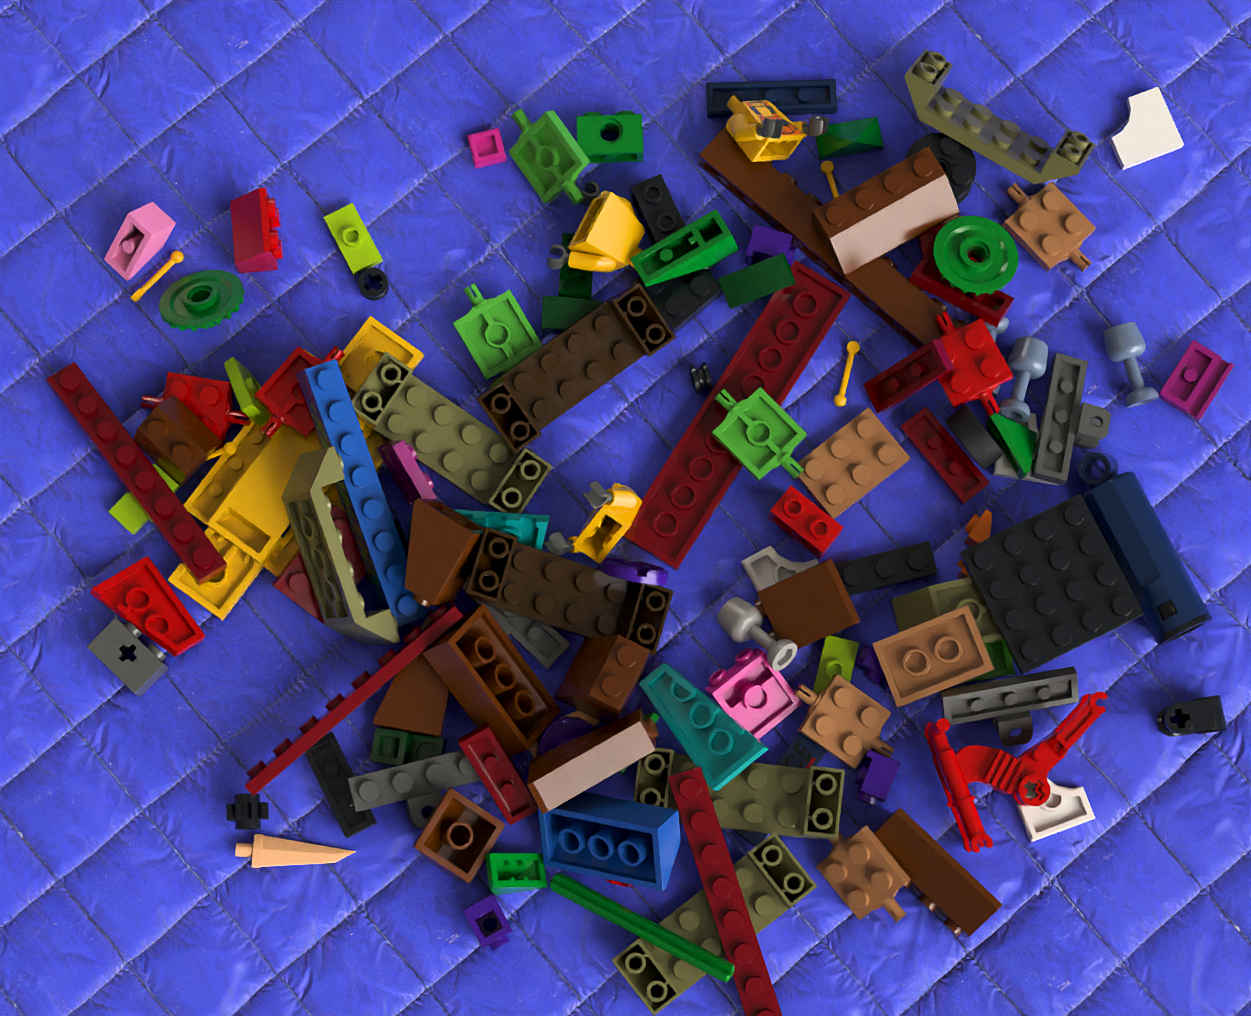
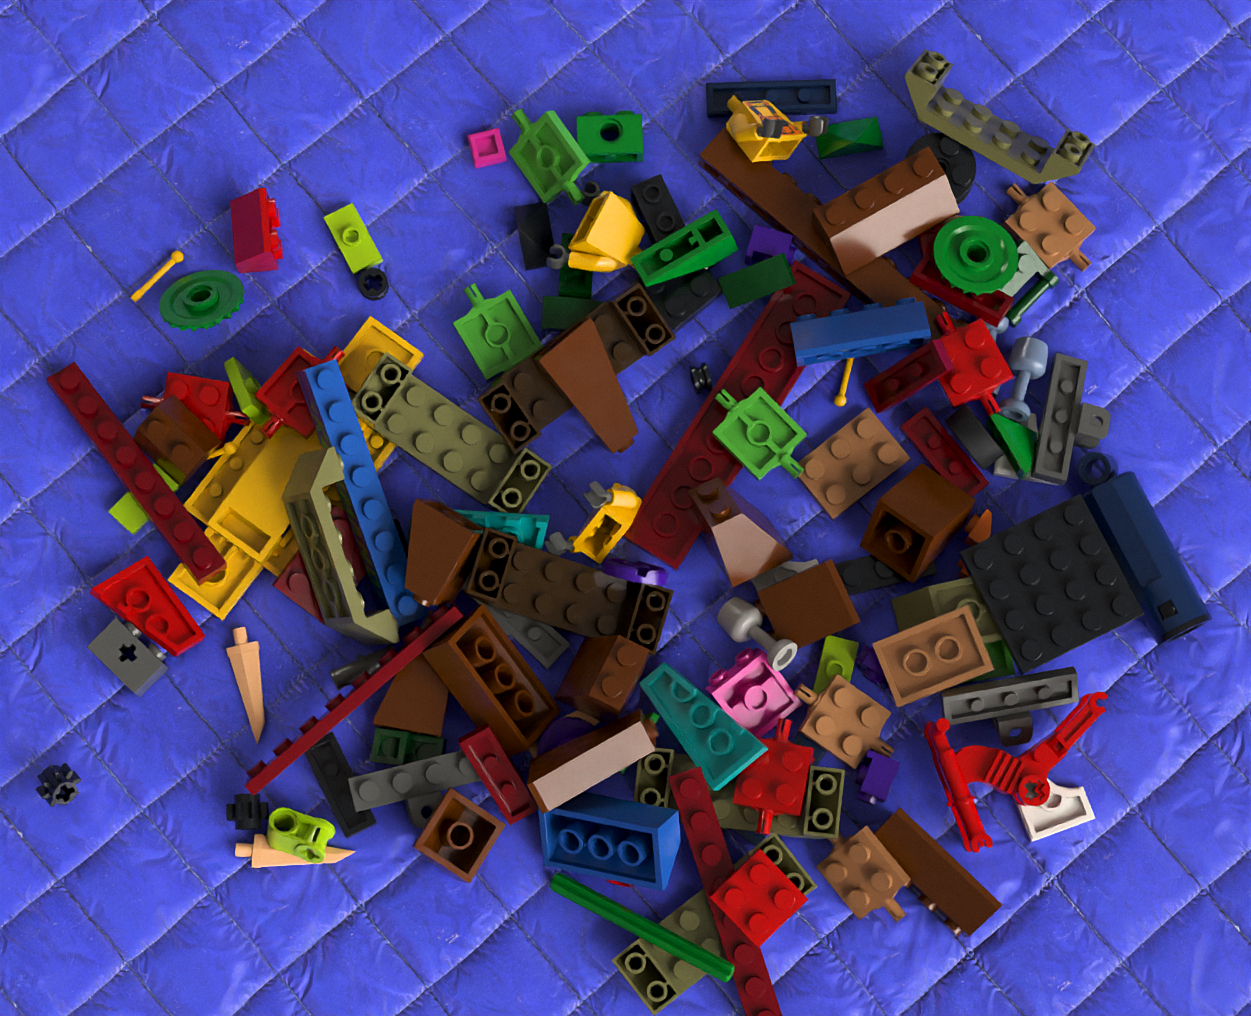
bright pink slope [104,202,176,281] -> none
magenta plate [376,440,436,506] -> none
dark purple brick [463,894,513,951] -> none
green slope [485,853,547,896] -> none
red brick [768,486,844,560] -> none
yellow hinge [820,161,839,198] -> none
sand blue piece [1103,322,1159,408] -> none
white tile [1109,87,1184,170] -> none
black piece [1157,695,1227,737] -> none
magenta plate [1158,340,1234,422] -> none
none -> black gear [36,763,81,807]
none -> light nougat bar [226,627,265,744]
none -> lime piece [266,807,336,863]
none -> dark grey pin [329,644,395,691]
none -> black slope [514,202,557,271]
none -> reddish brown slope [533,317,639,454]
none -> slope [687,477,794,587]
none -> red plate [709,848,808,948]
none -> red plate [732,718,814,835]
none -> blue slope [790,298,931,367]
none -> reddish brown slope [860,463,976,584]
none -> plate [998,239,1059,328]

